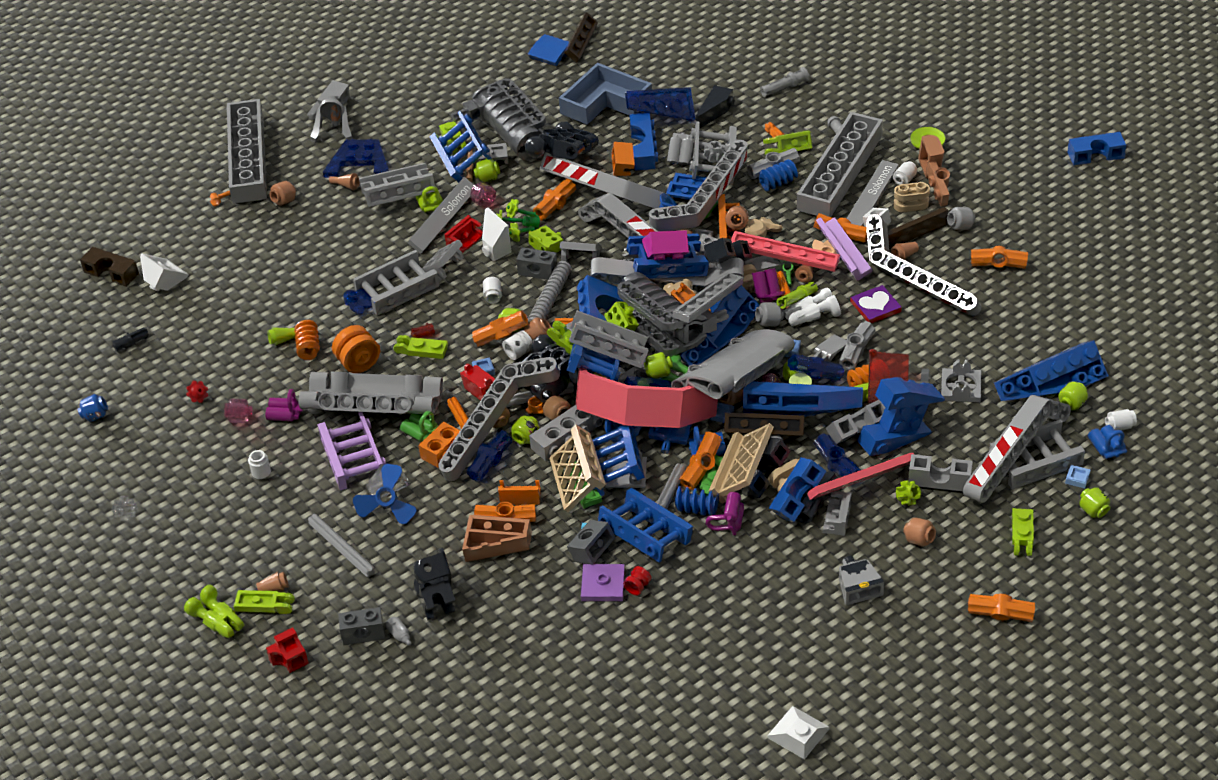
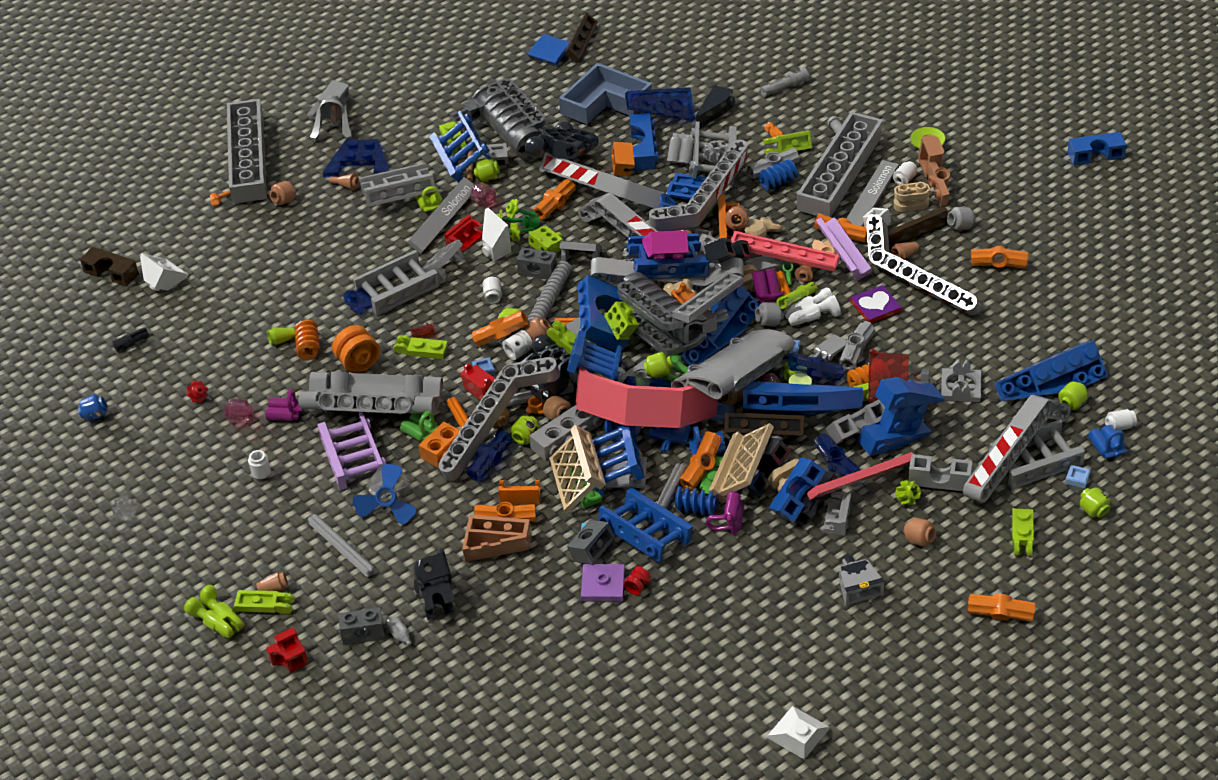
light grey fence [569,310,648,368] -> none

